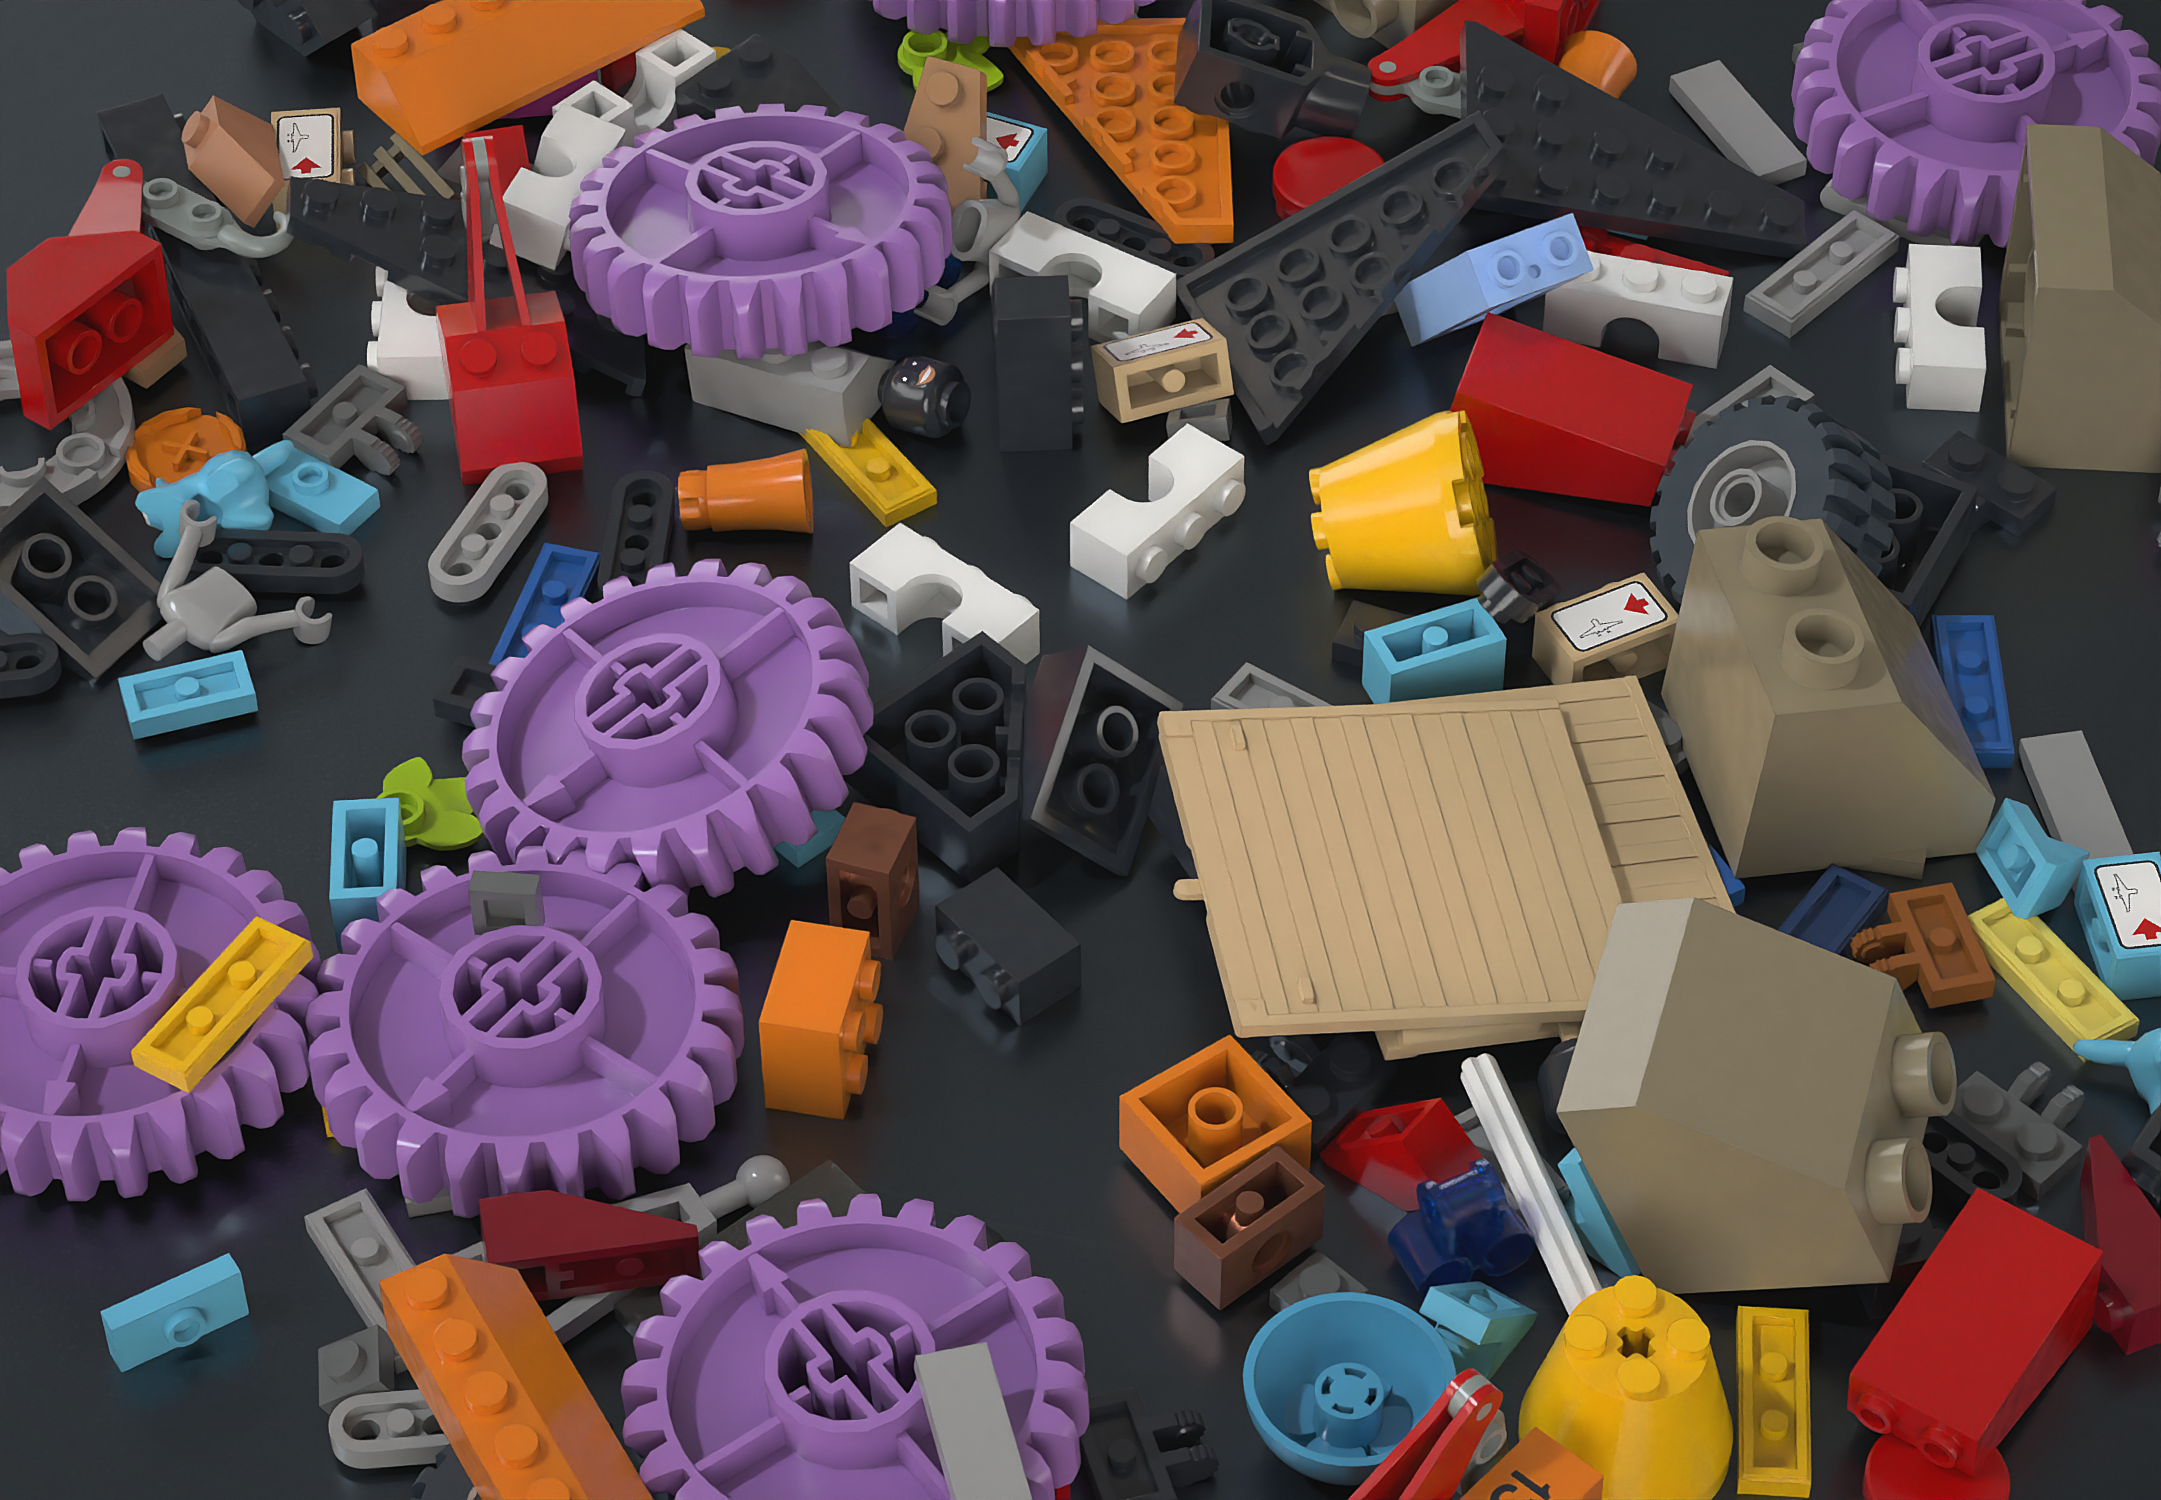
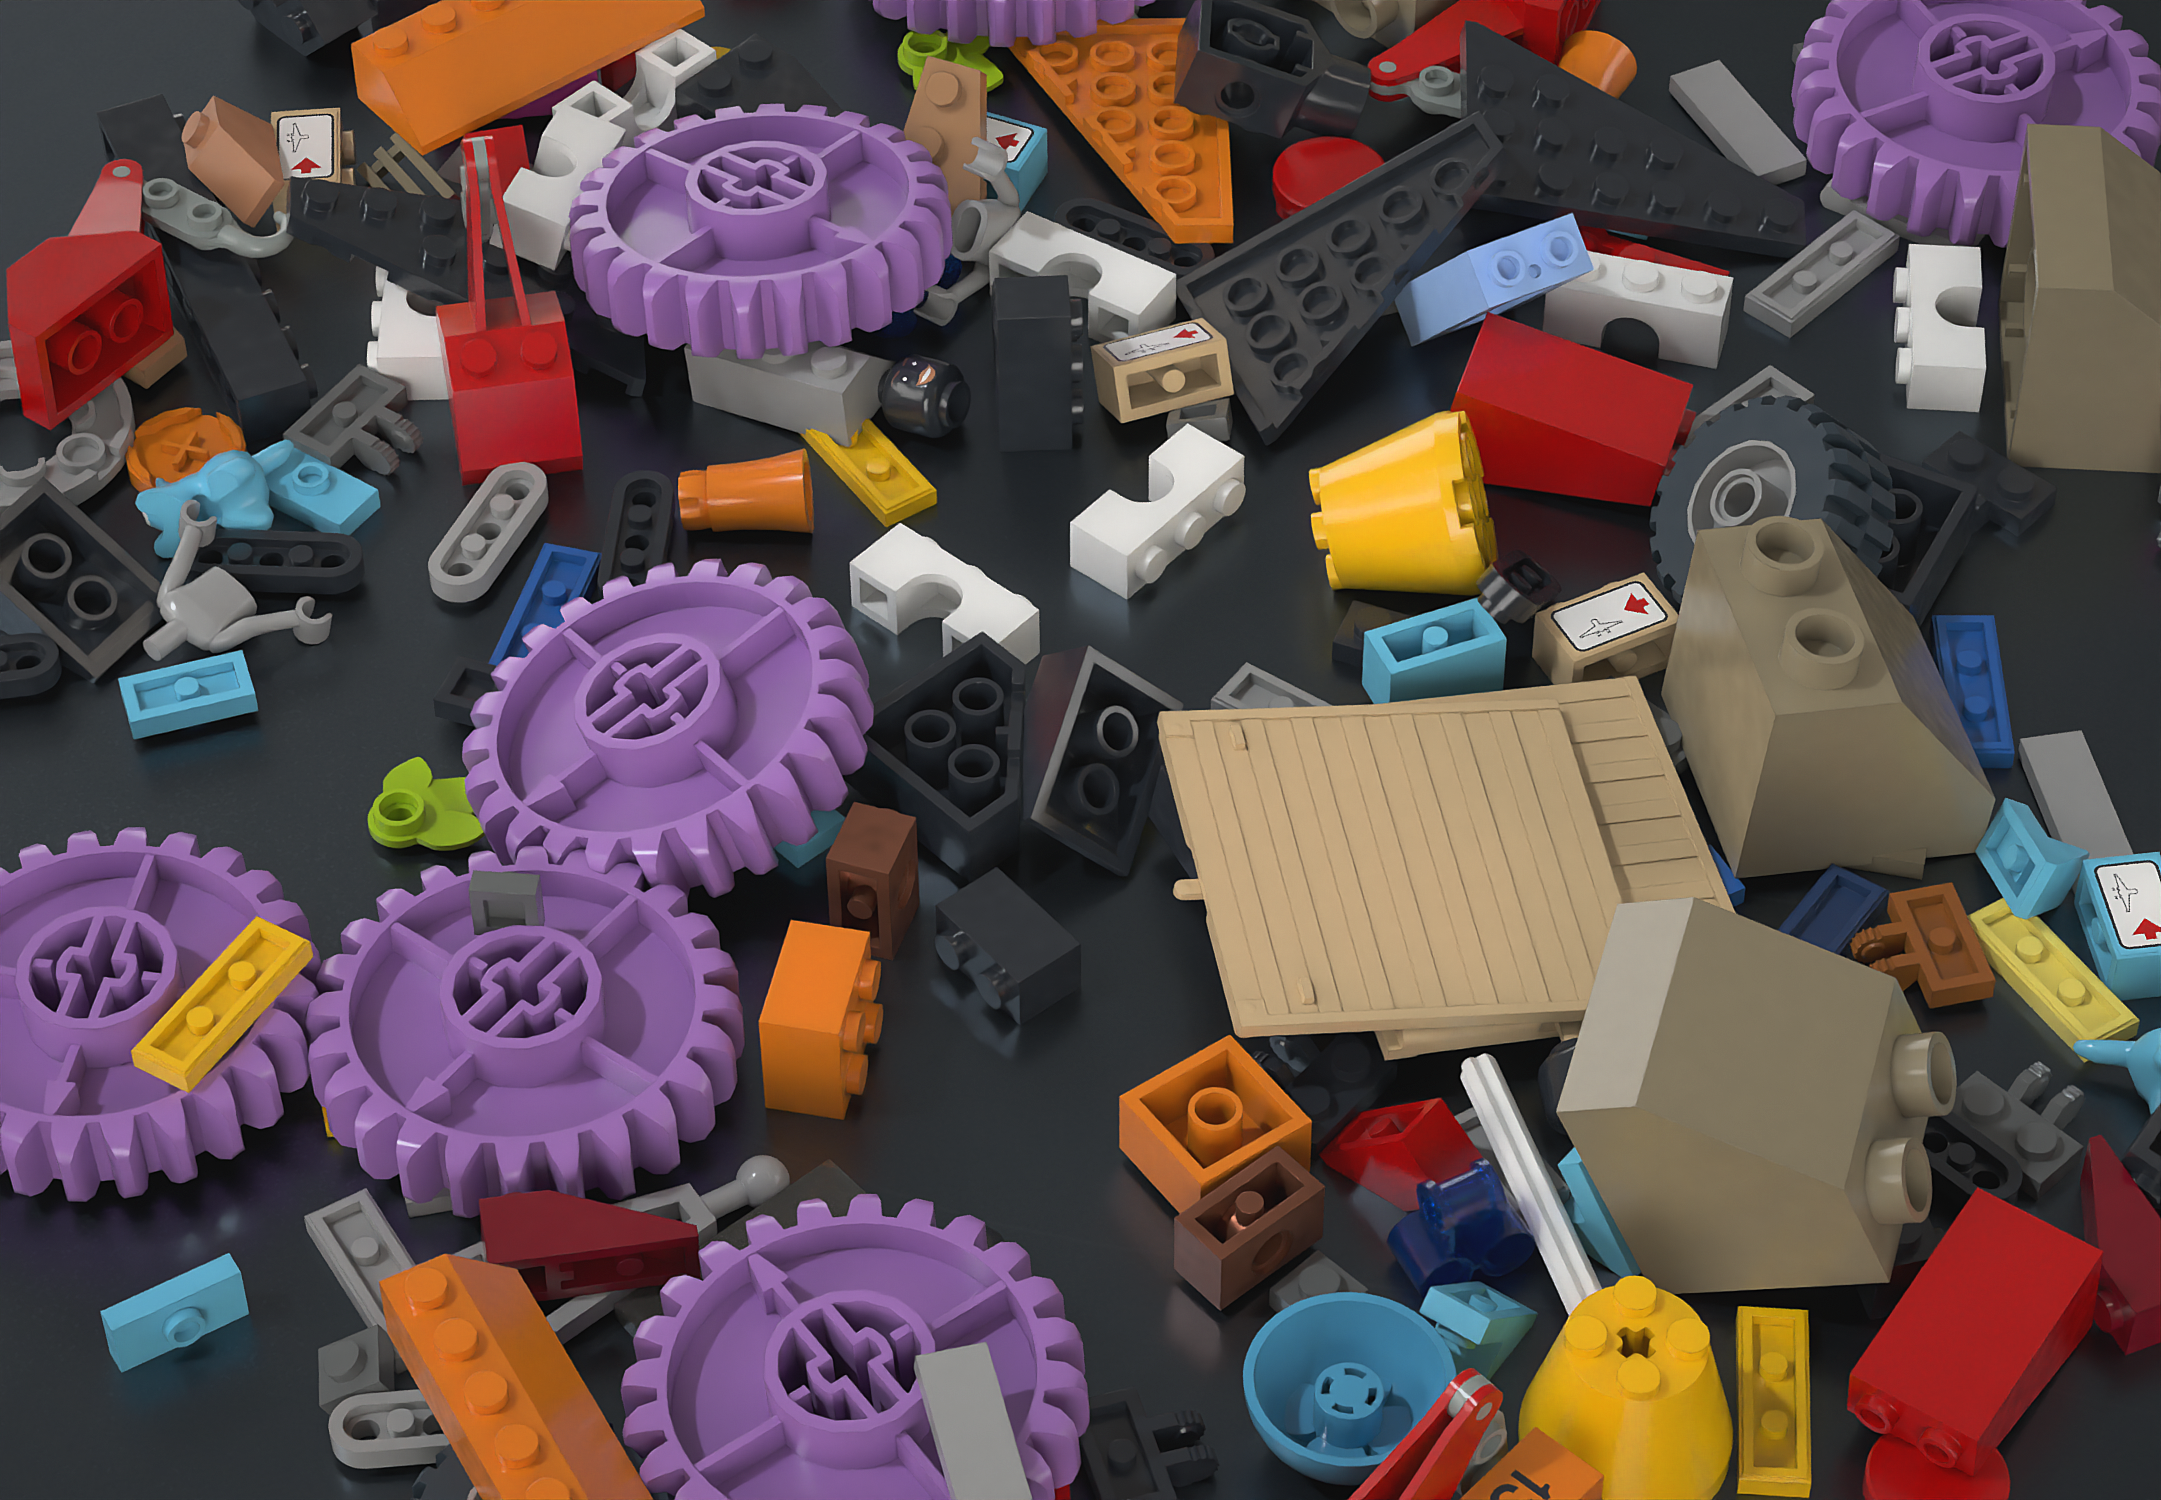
medium azure brick [329,797,407,951] -> none

